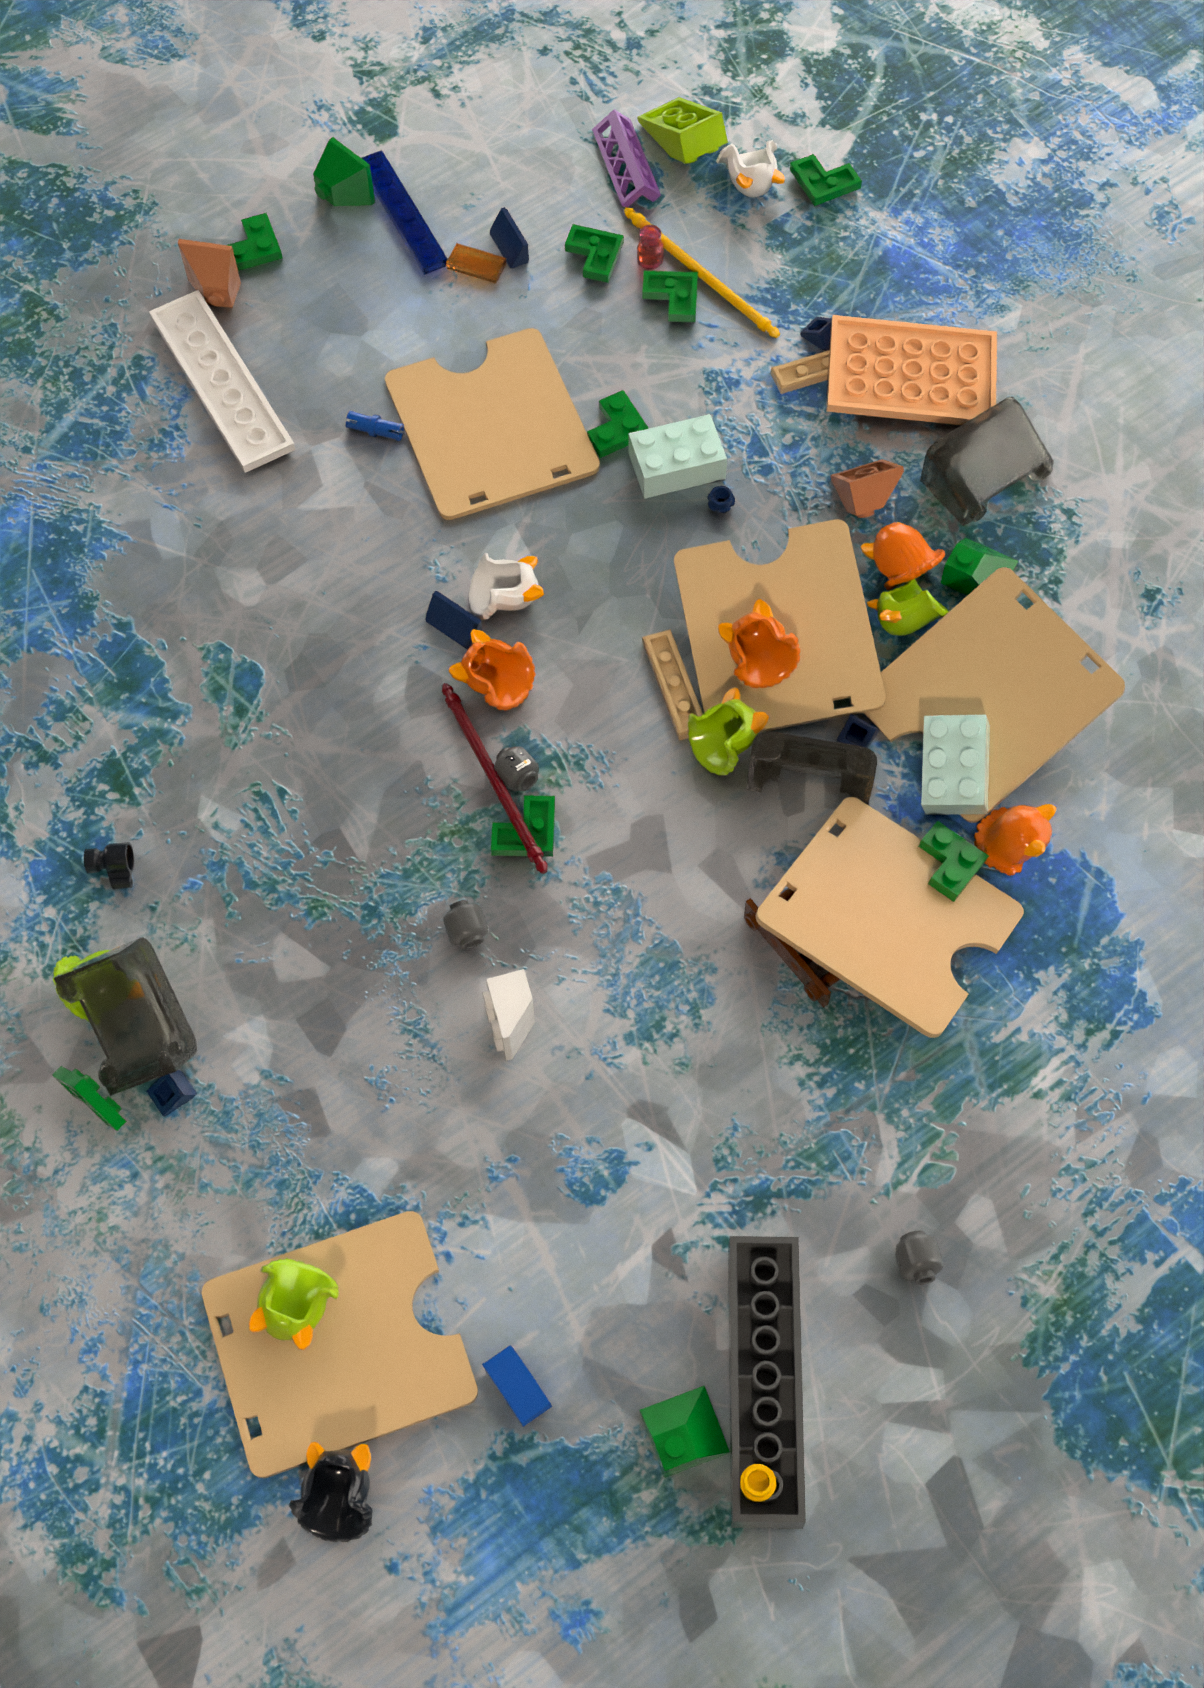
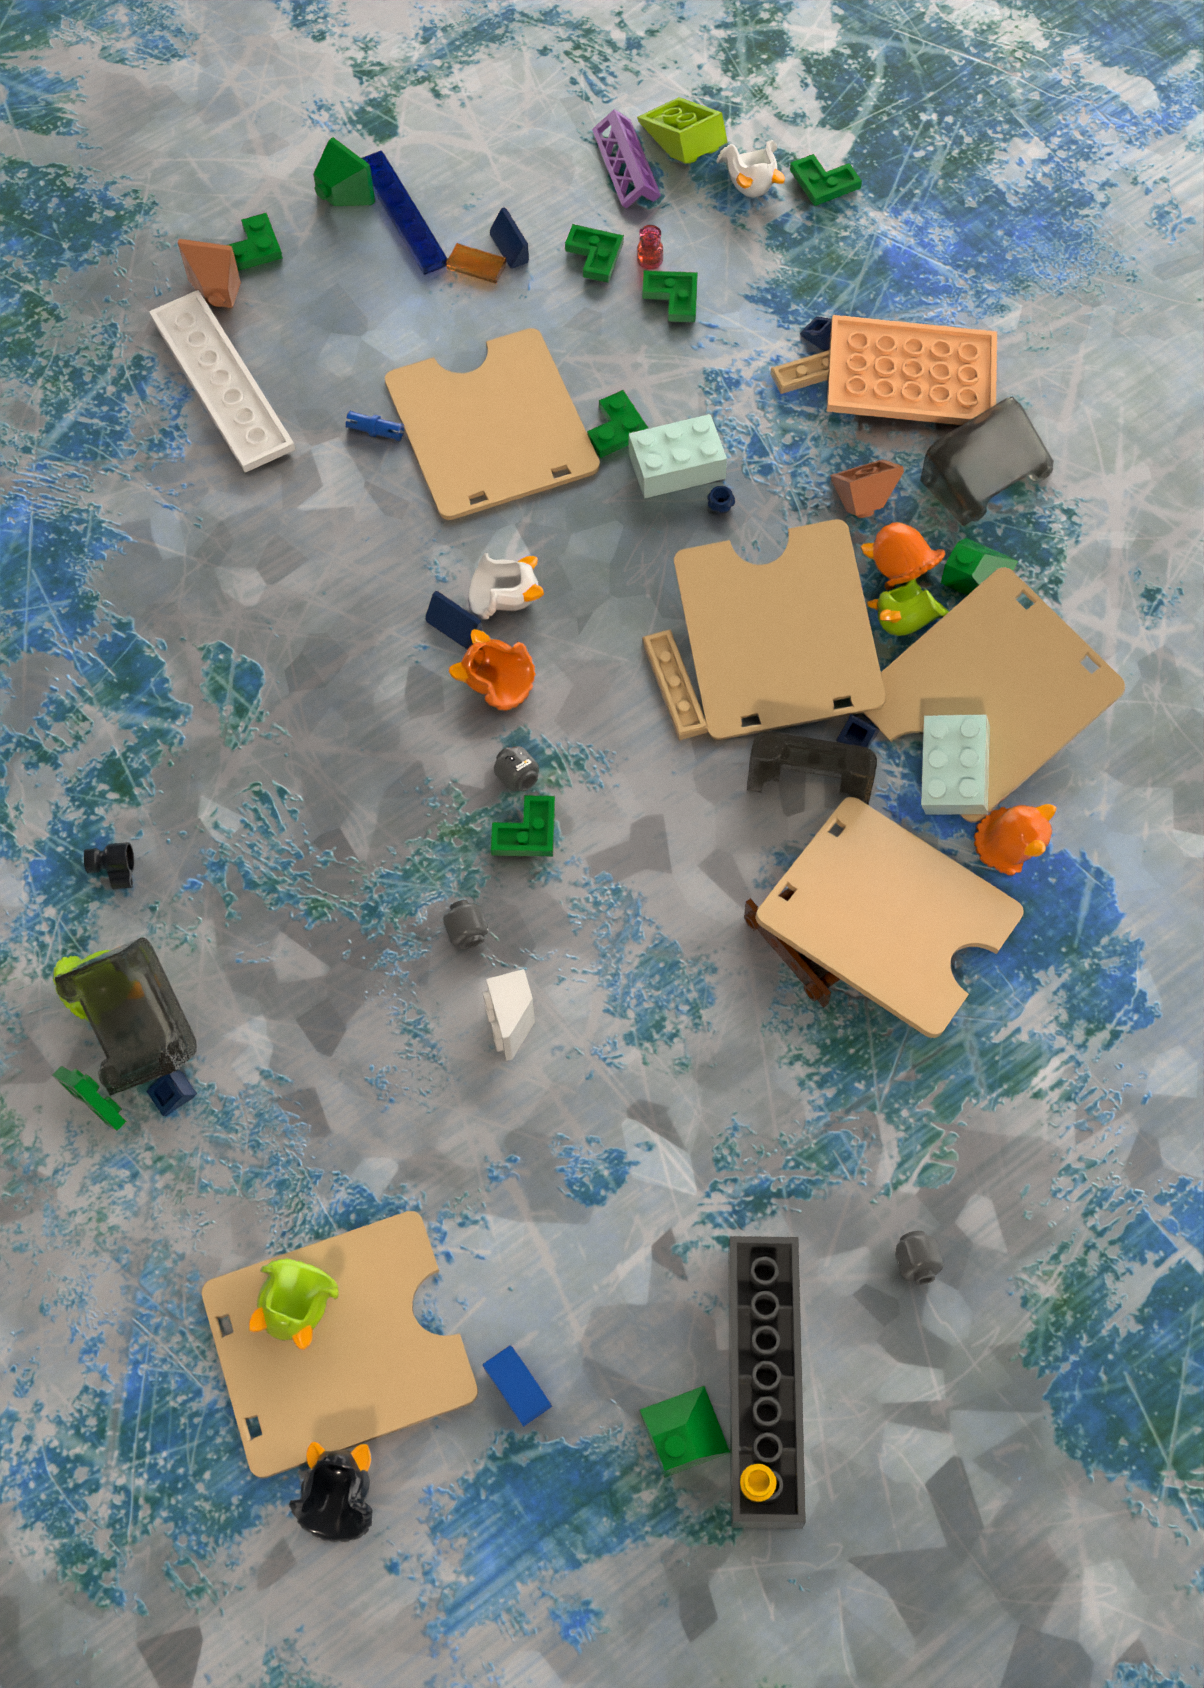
dark red hose [442,683,548,874] -> none
yellow hose [624,207,780,338] -> none
lime hair [688,687,769,776] -> none
orange hair [718,599,801,688] -> none
green plate [918,820,989,902] -> none

